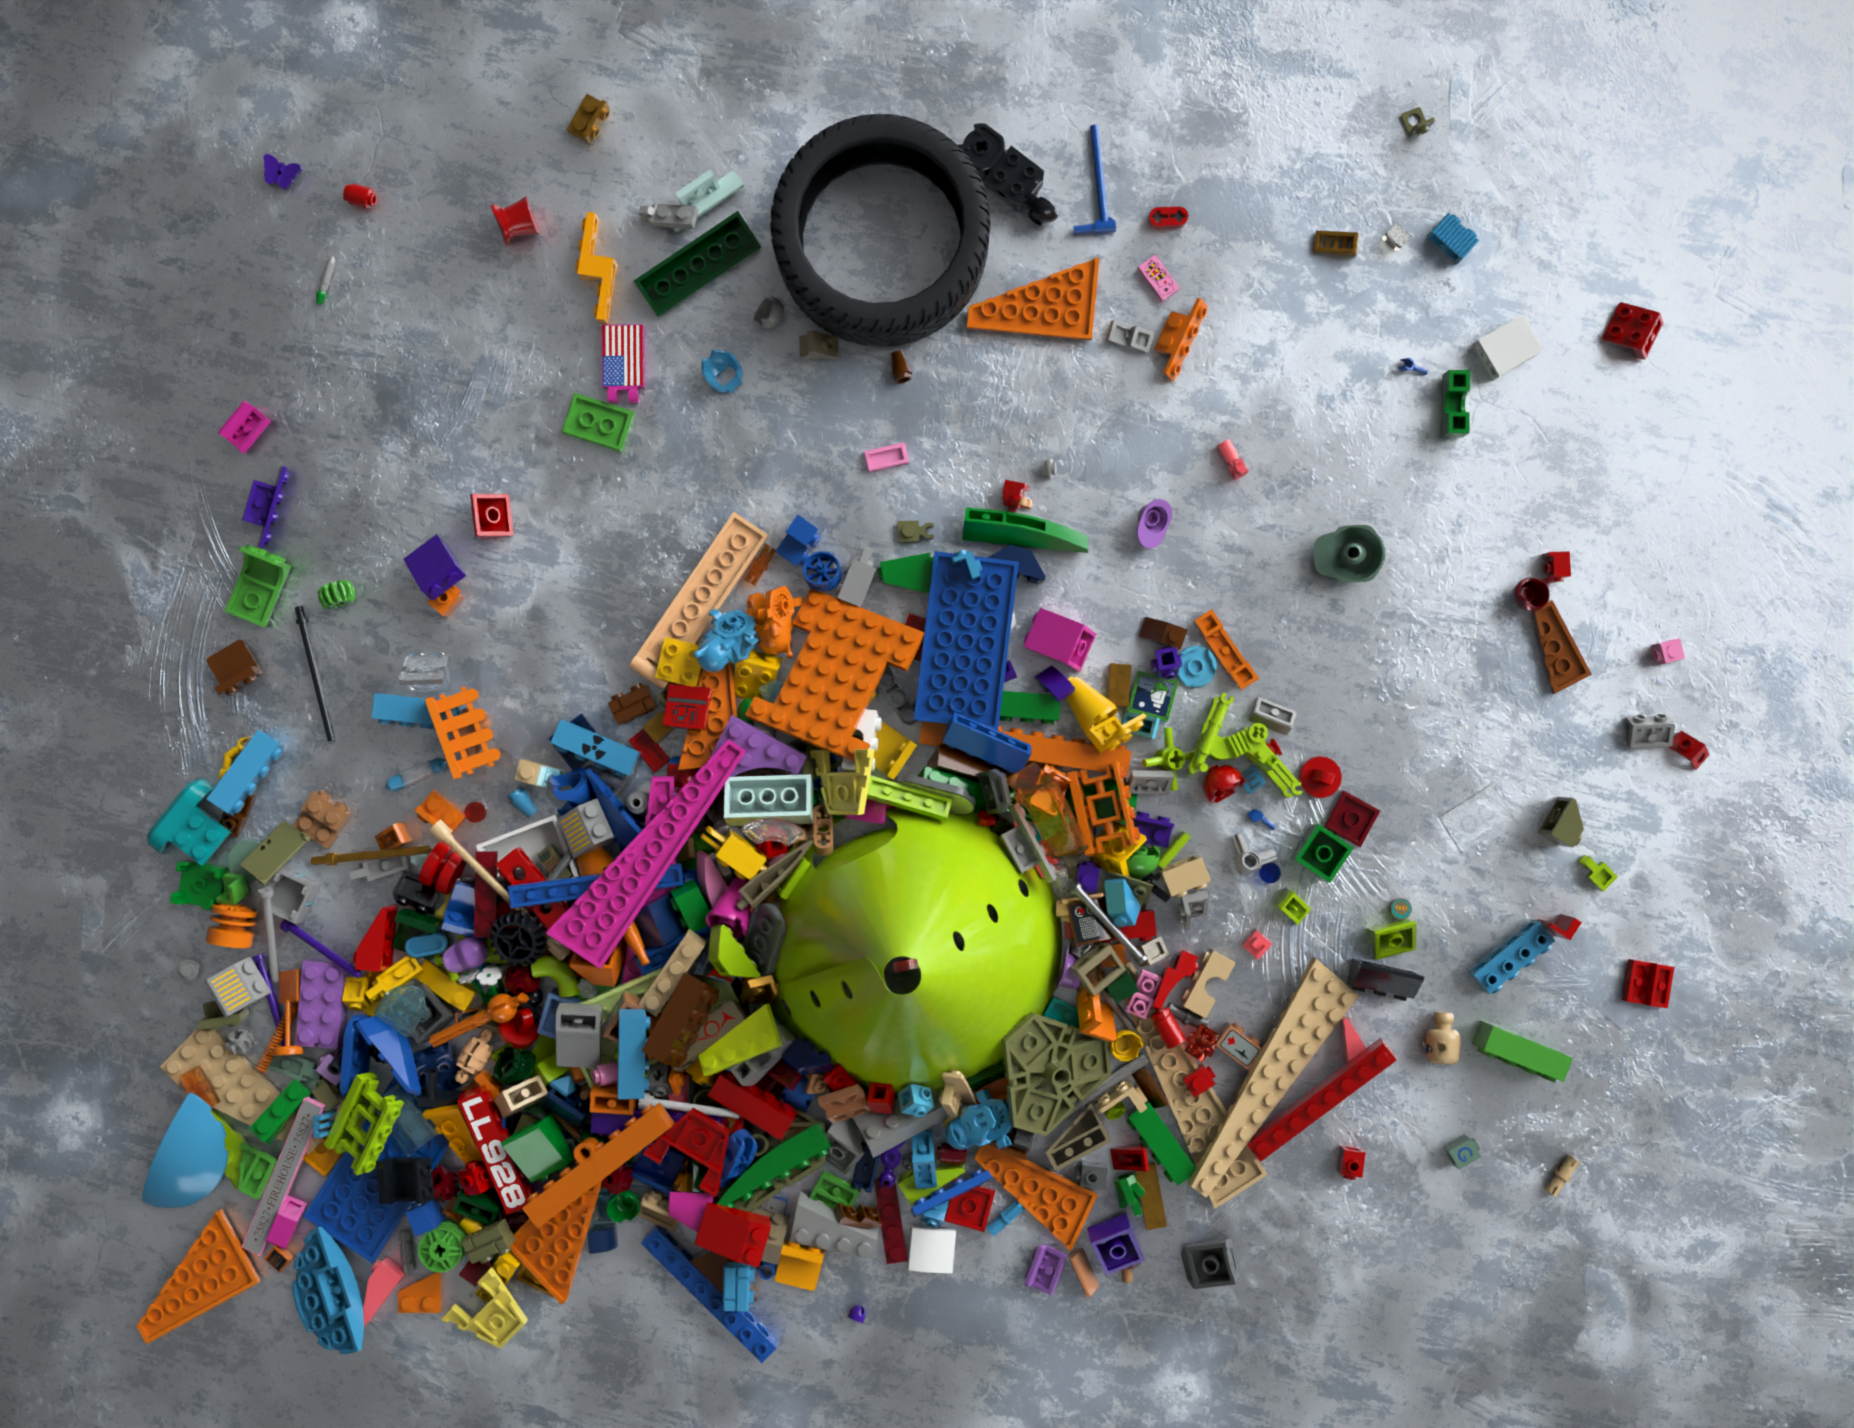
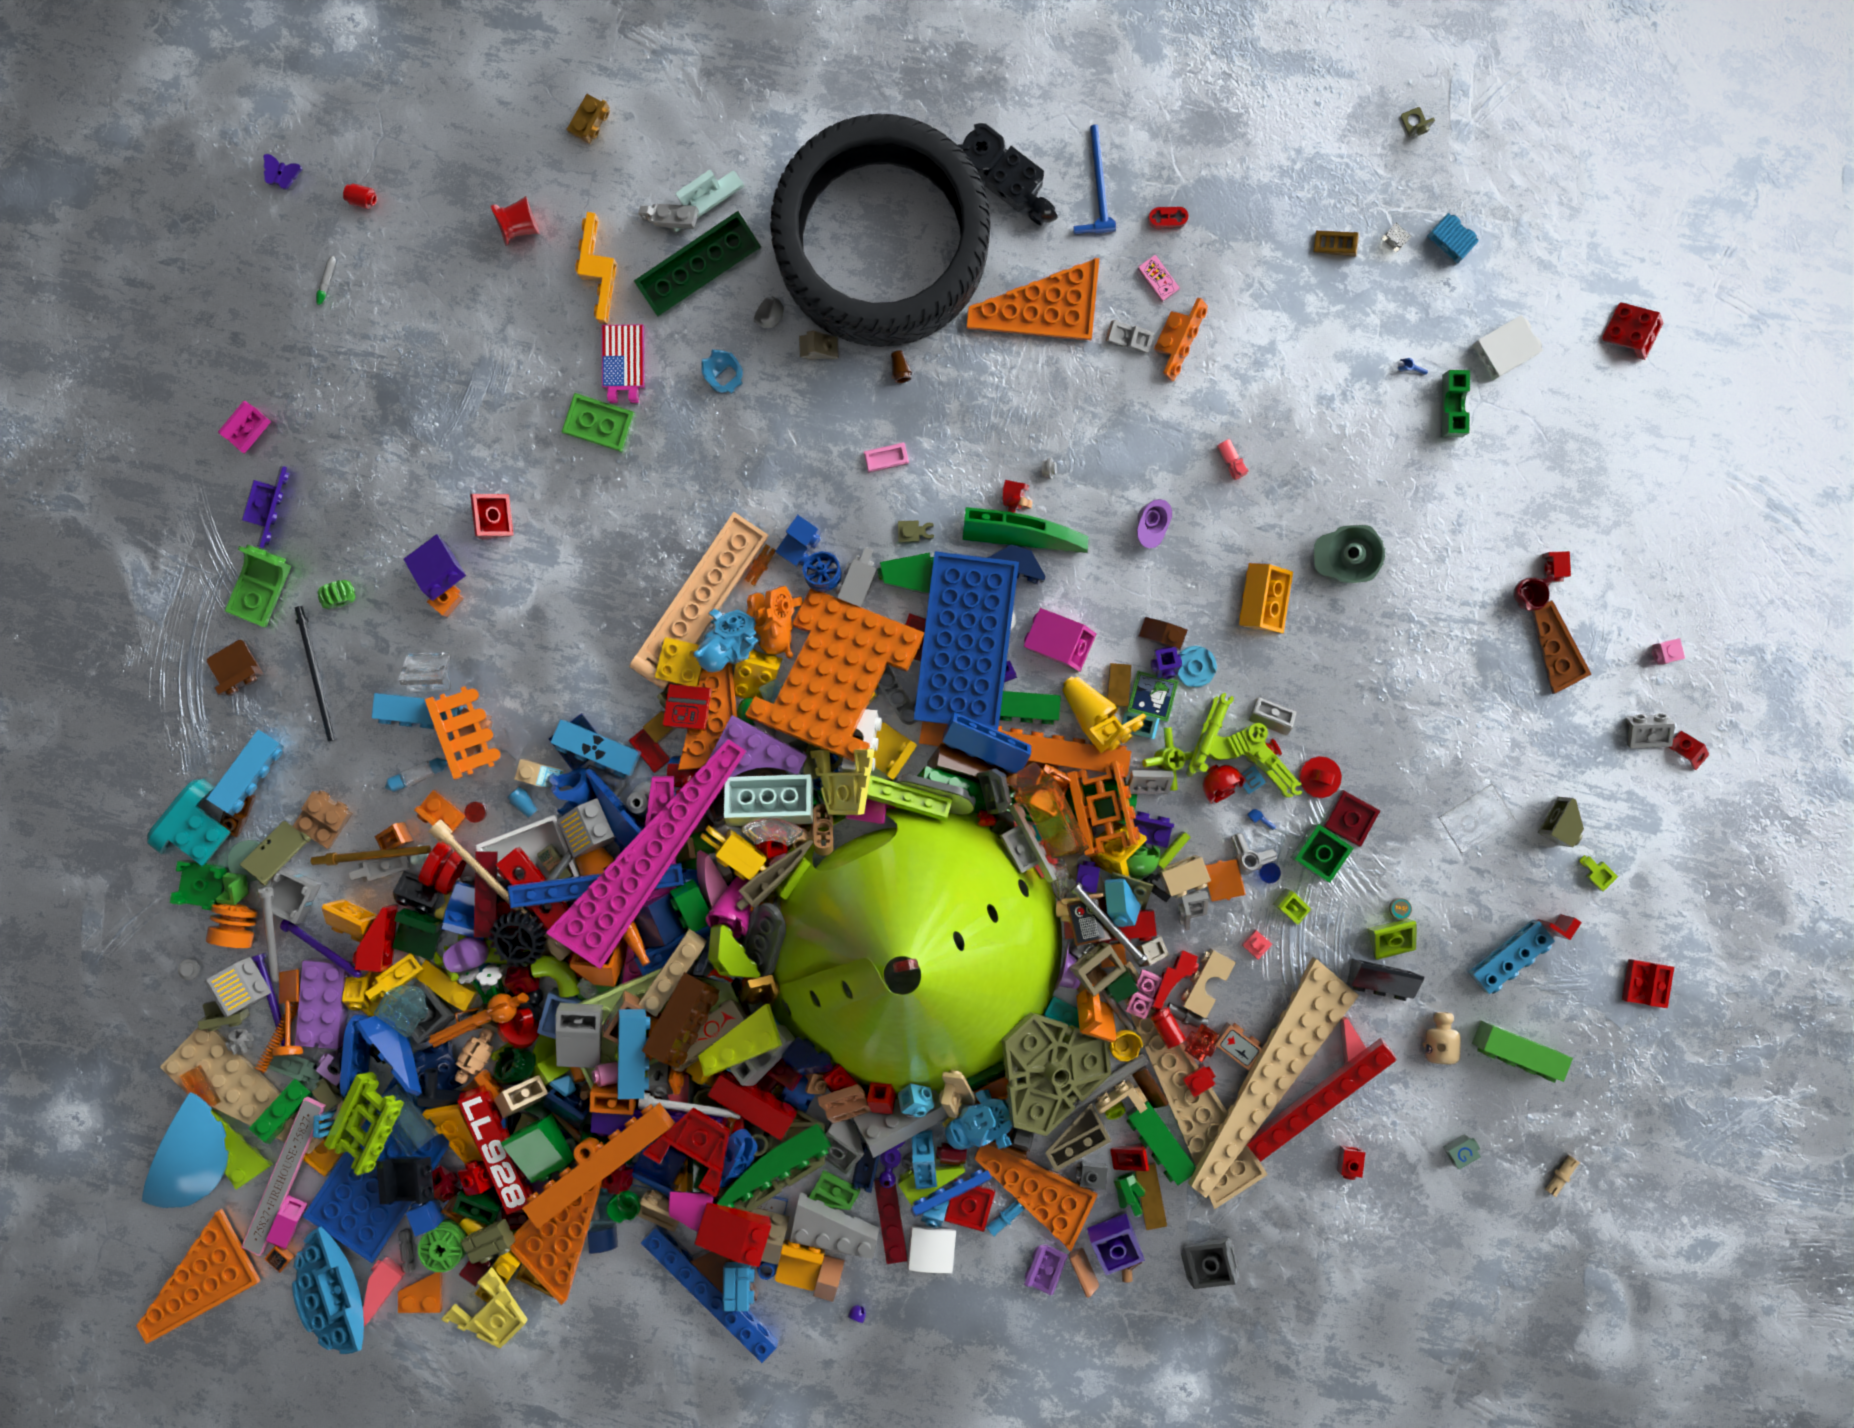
yellow arm [219,737,249,779] -> none
bright green wing [238,1142,278,1200] -> none
dark azure tile [405,932,448,958] -> none
reddish brown brick [608,683,659,726] -> none
reddish brown slope [834,1203,882,1228] -> none
dark azure bracket [952,550,983,580] -> none
dark purple slope [1034,665,1075,702] -> none
orange slope [1194,609,1259,690] -> none
none -> light orange slope [322,899,377,942]
none -> nougat slope [813,1254,845,1302]
none -> orange piece [1205,859,1246,902]
none -> light orange slope [1239,563,1293,634]

